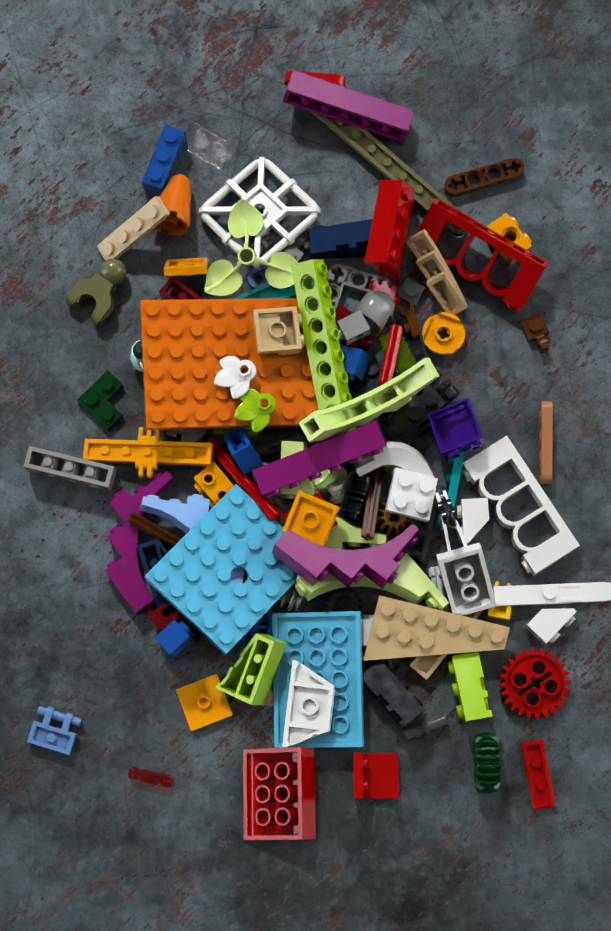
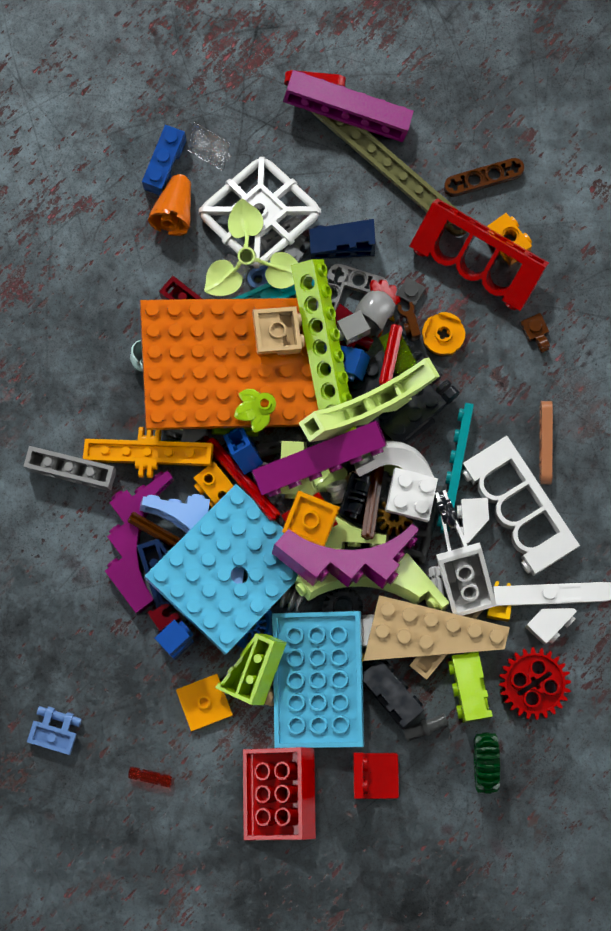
olive piece [66,259,126,326] -> none
dark green plate [77,370,124,431] -> none
tan plate [97,197,170,261] -> none
light orange plate [164,257,209,276] -> none
white plate [214,356,256,399] -> none
white wing [282,660,336,747] -> none
red slope [364,180,415,284] -> none
tan slope [406,229,468,315] -> none
dark purple piece [427,398,487,459] -> none
red tile [520,739,556,810] -> none

